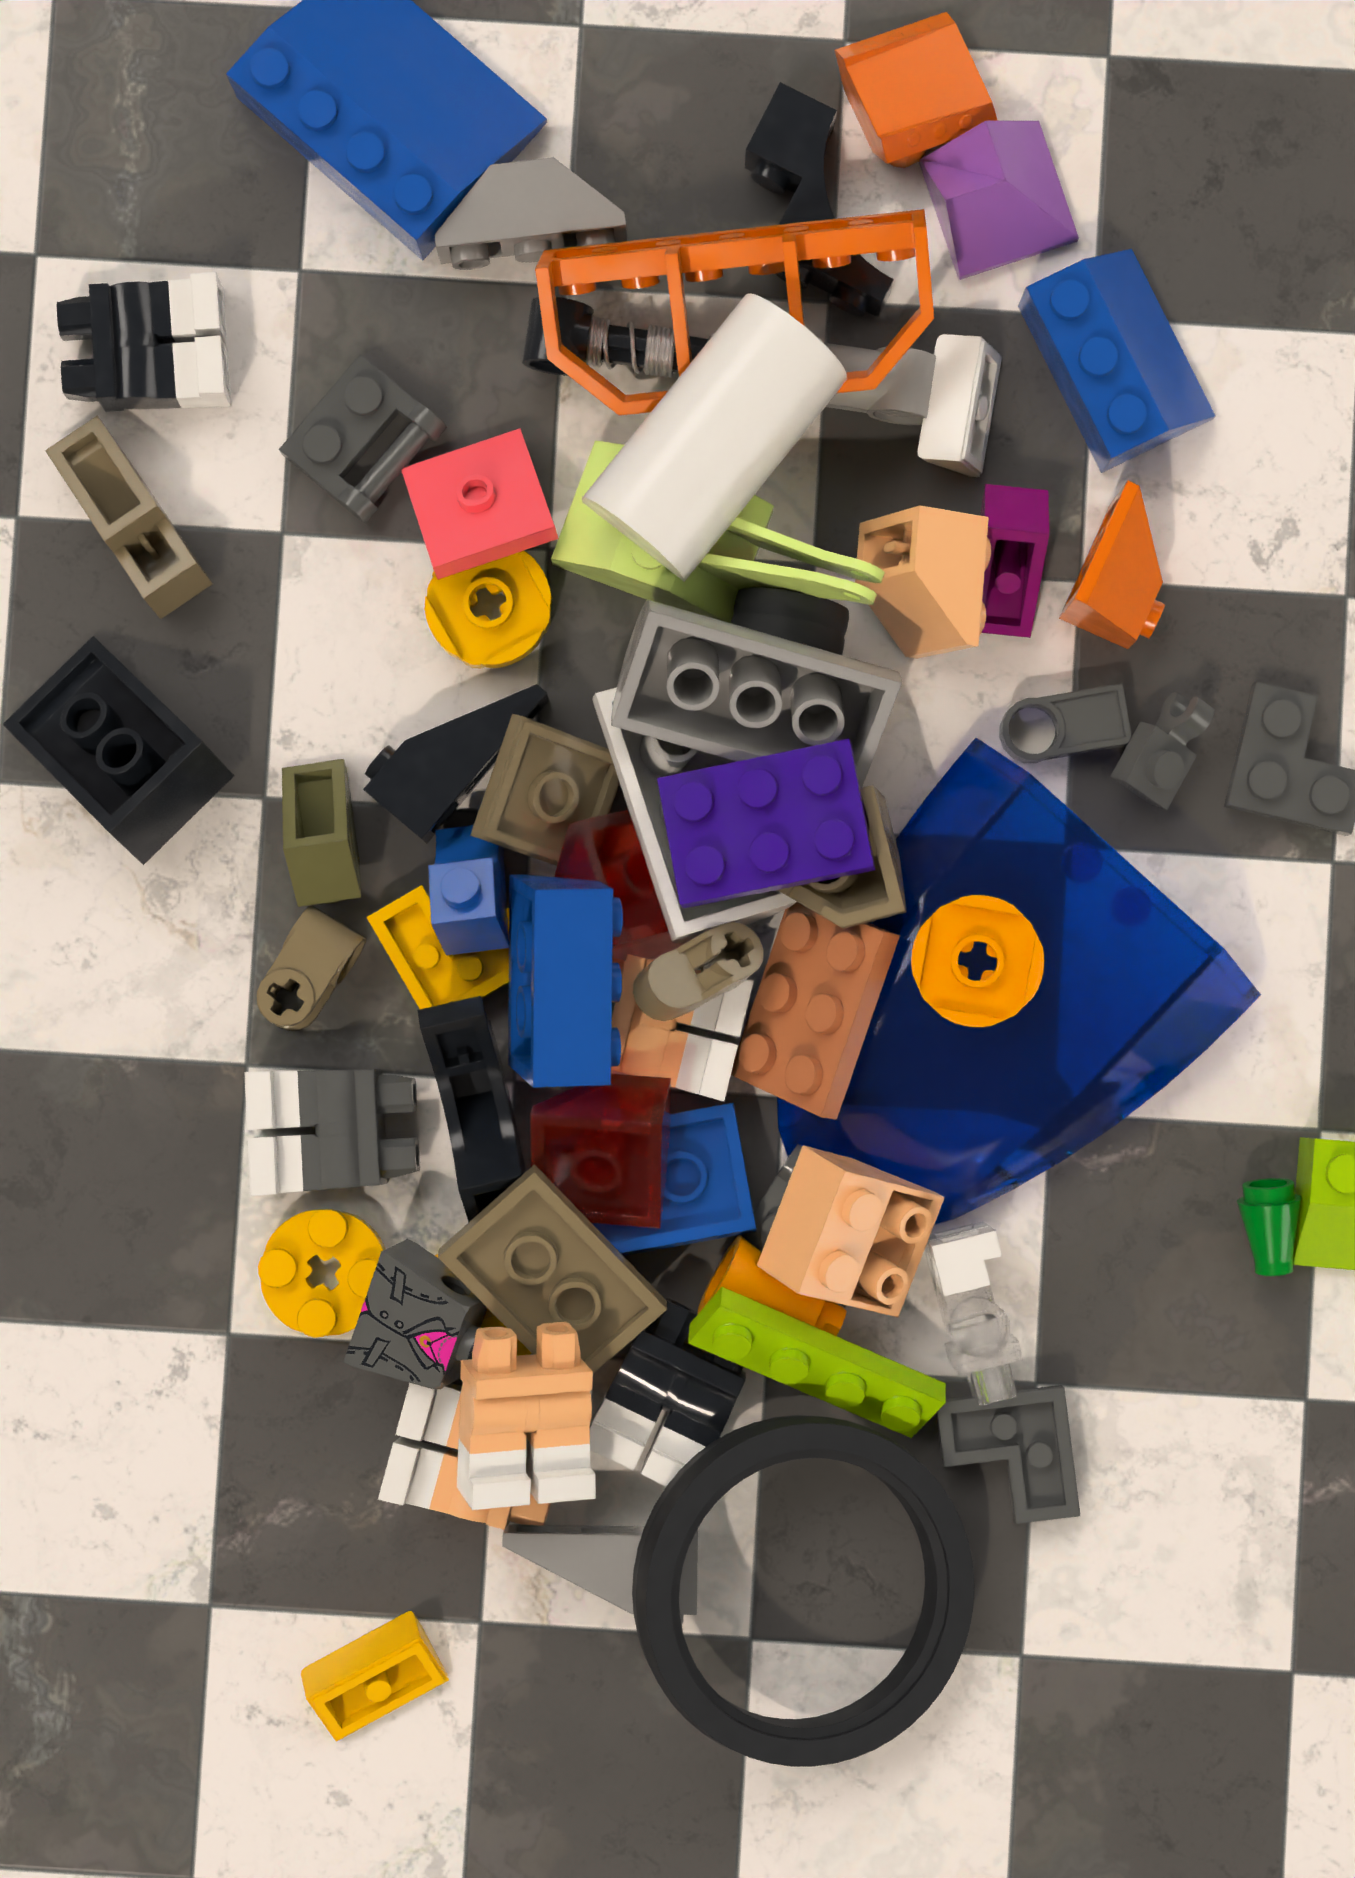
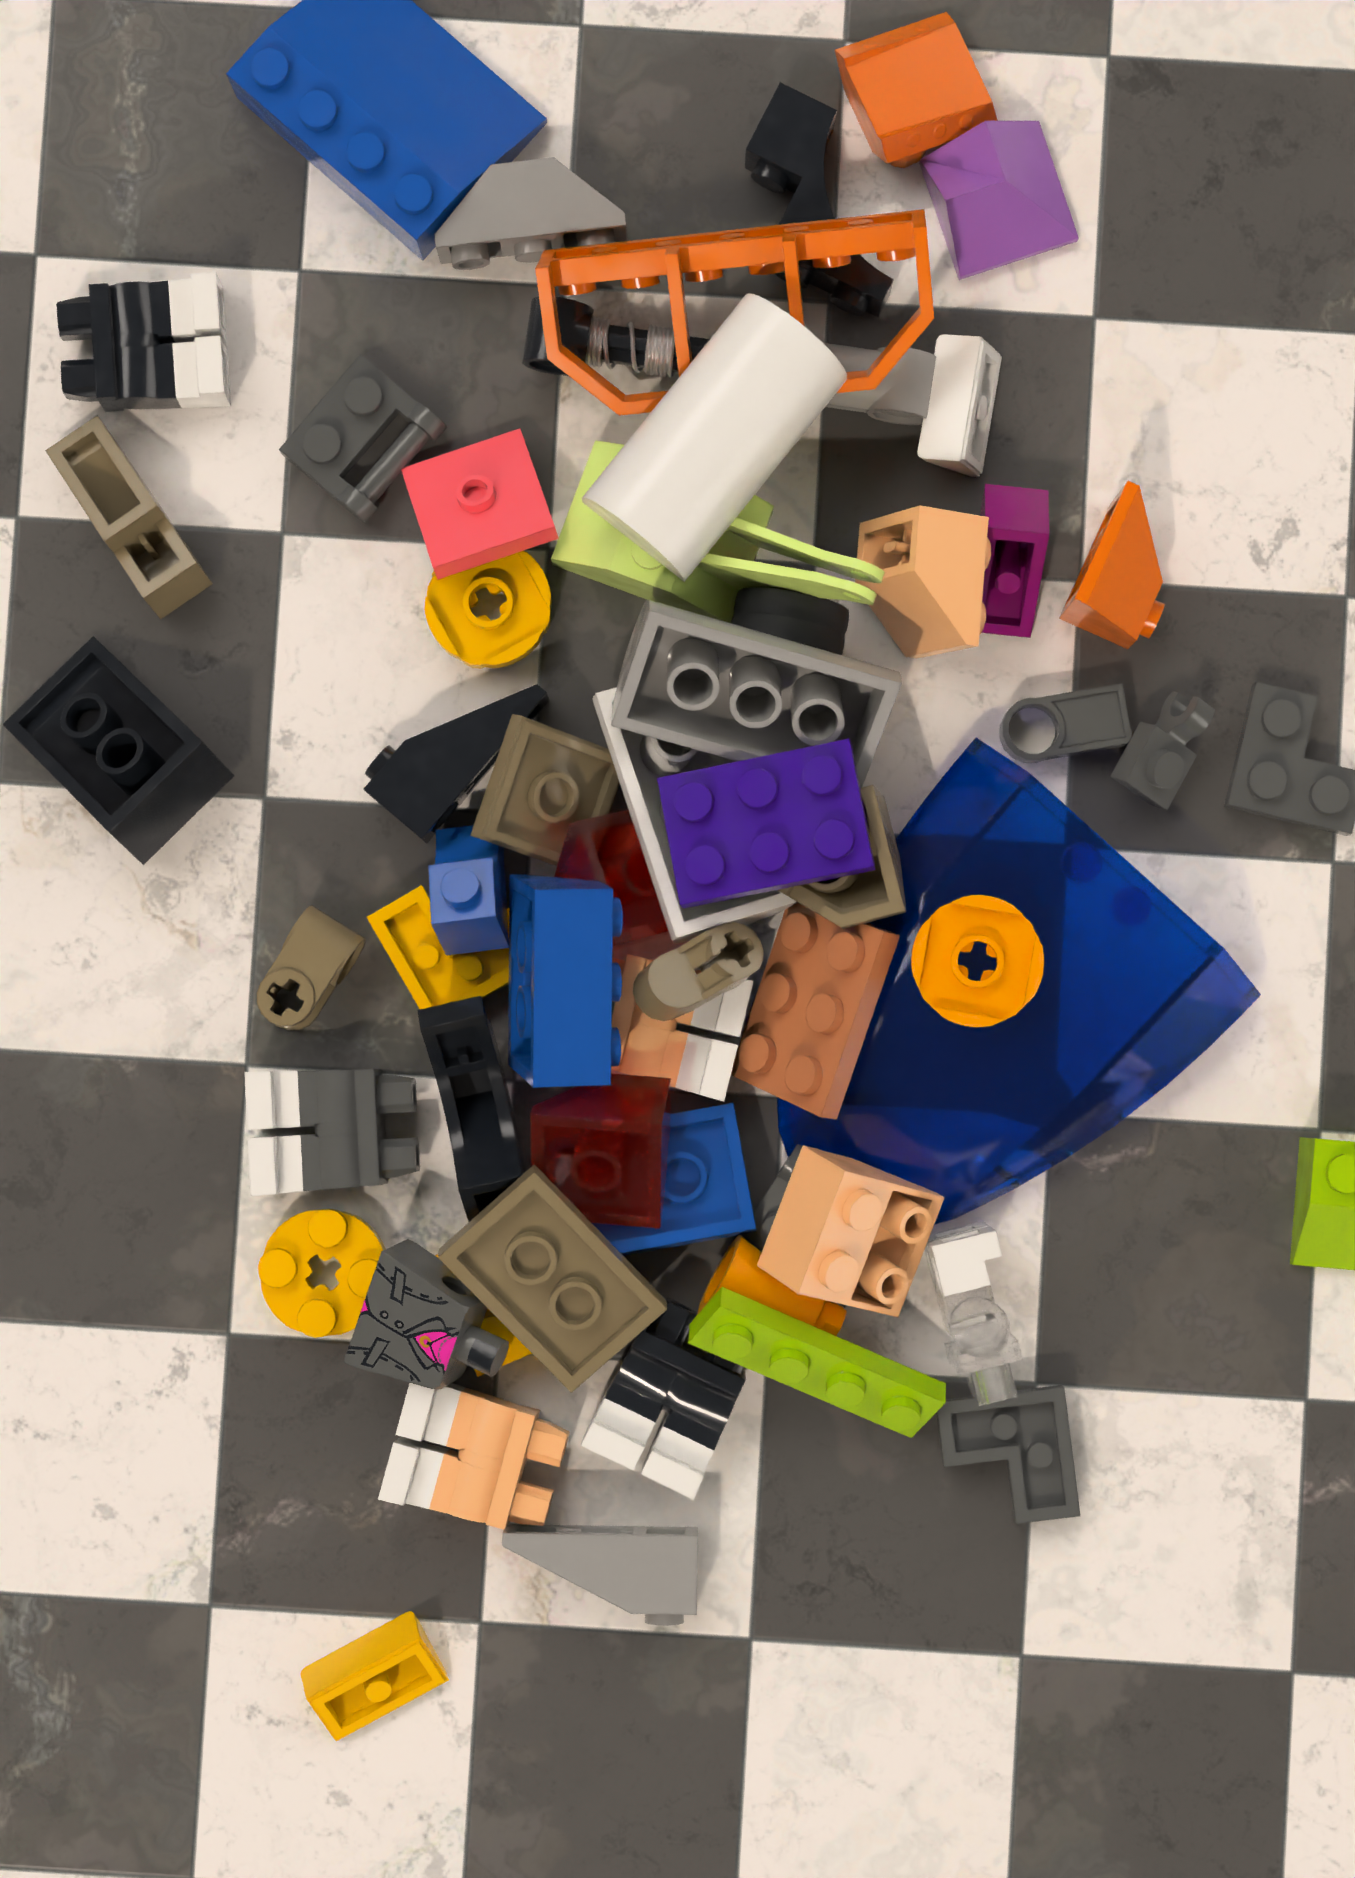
olive slope [282,759,361,907] -> none
light nougat hips [457,1322,596,1510] -> none
black tyre [632,1415,975,1767] -> none
blue slope [1018,249,1216,473] -> none
green cone [1237,1178,1302,1276] -> none

